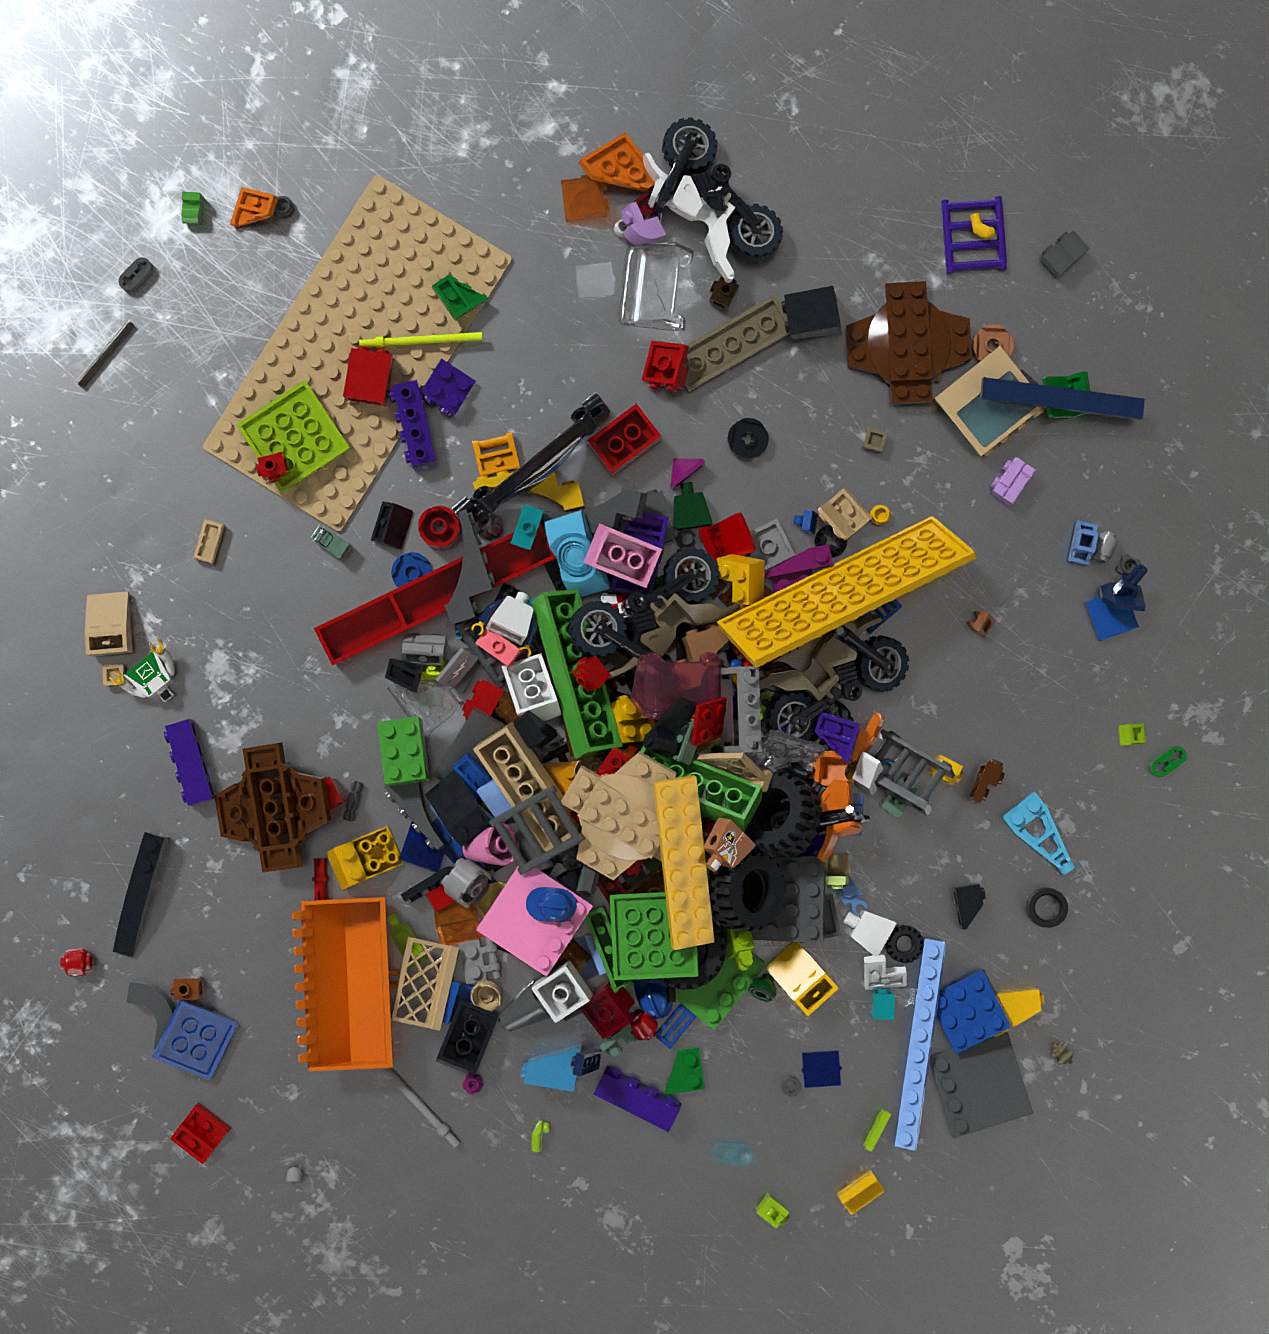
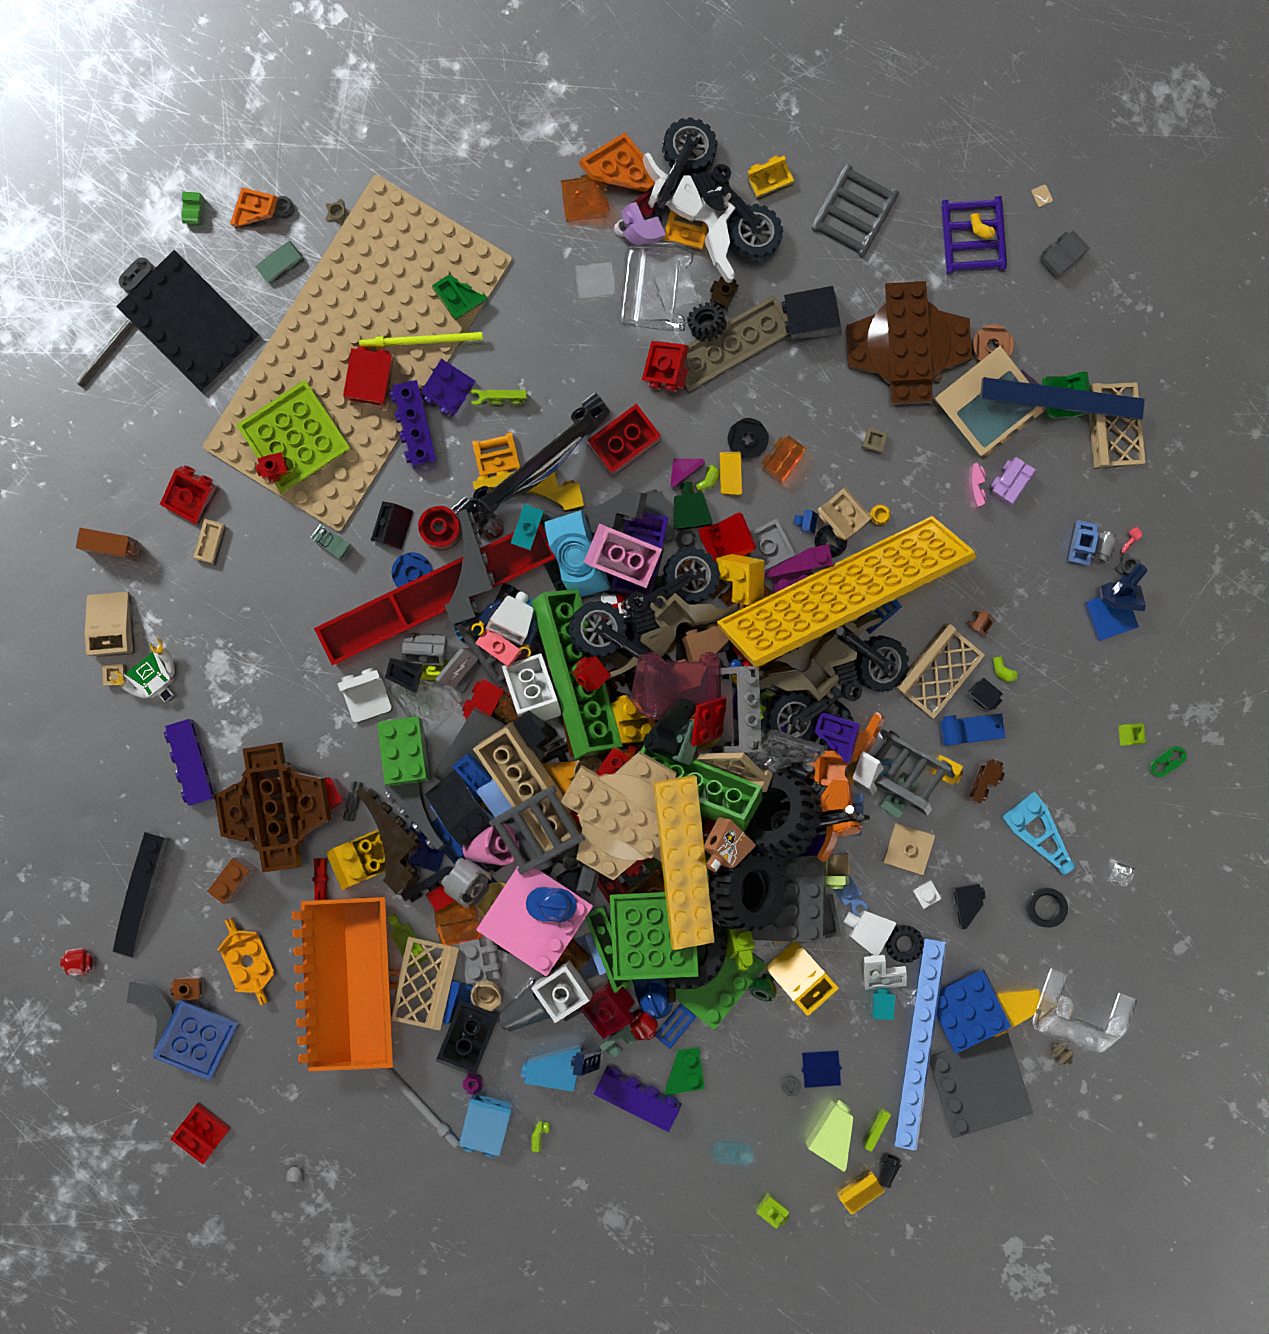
none -> dark orange brick [76,528,140,561]
none -> black plate [116,250,261,393]
none -> red plate [159,465,217,524]
none -> dark orange brick [207,857,258,905]
none -> light orange plate [217,917,275,1005]
none -> sand green slope [255,241,303,283]
none -> dark tan plate [325,199,351,225]
none -> white bracket [337,668,392,722]
none -> dark brown arch [355,786,423,896]
none -> dark azure slope [459,1094,514,1158]
none -> lime plate [471,389,528,406]
none -> light orange plate [663,210,708,250]
none -> black tyre [687,302,727,342]
none -> lime arm [695,465,720,492]
none -> yellow slope [720,452,742,495]
none -> yellow bracket [747,155,794,199]
none -> clear orange brick [762,435,807,484]
none -> yellowish green slope [805,1100,853,1172]
none -> dark grey bar [811,164,899,257]
none -> black cone [879,1154,902,1188]
none -> tan plate [883,823,935,875]
none -> tan fence [893,623,985,719]
none -> white plate [912,880,942,909]
none -> blue door [940,713,1006,746]
none -> black brick [965,678,1003,711]
none -> bright pink slope [969,463,986,509]
none -> lime arm [992,656,1018,683]
none -> tan sticker [1031,184,1053,207]
none -> clear windscreen [1033,969,1138,1052]
none -> tan fence [1089,382,1146,468]
none -> clear plate [1107,861,1135,887]
none -> coral hand [1120,527,1142,554]

